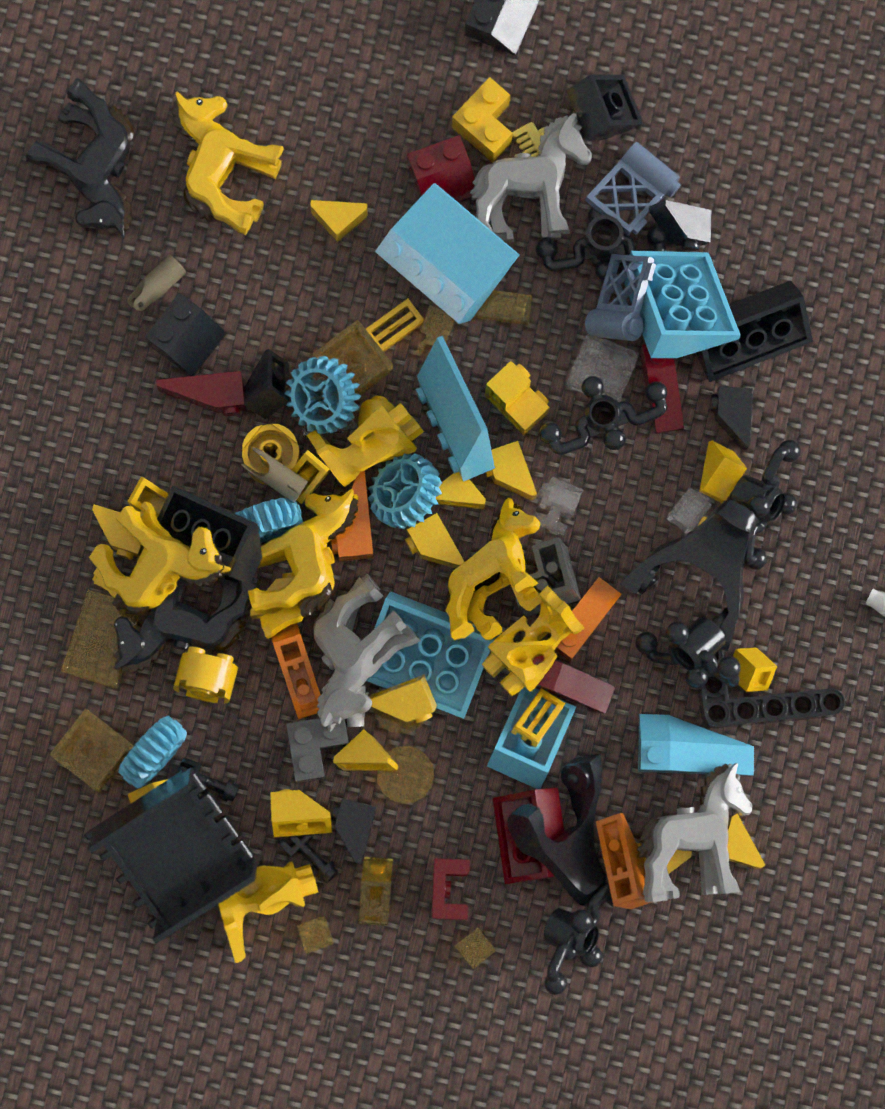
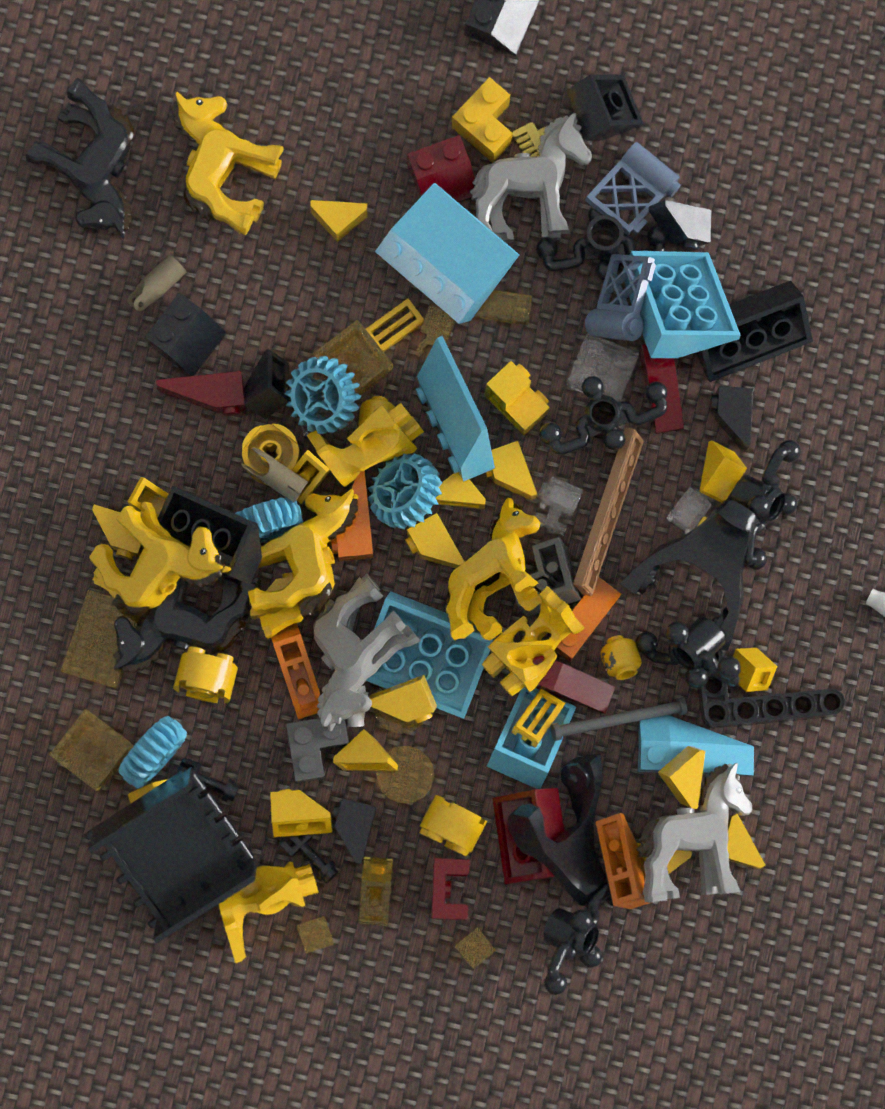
none -> yellow brick [419,795,487,857]
none -> dark grey bar [551,697,687,741]
none -> medium nougat tile [573,428,644,596]
none -> yellow head [600,635,642,680]
none -> yellow slope [658,746,705,809]

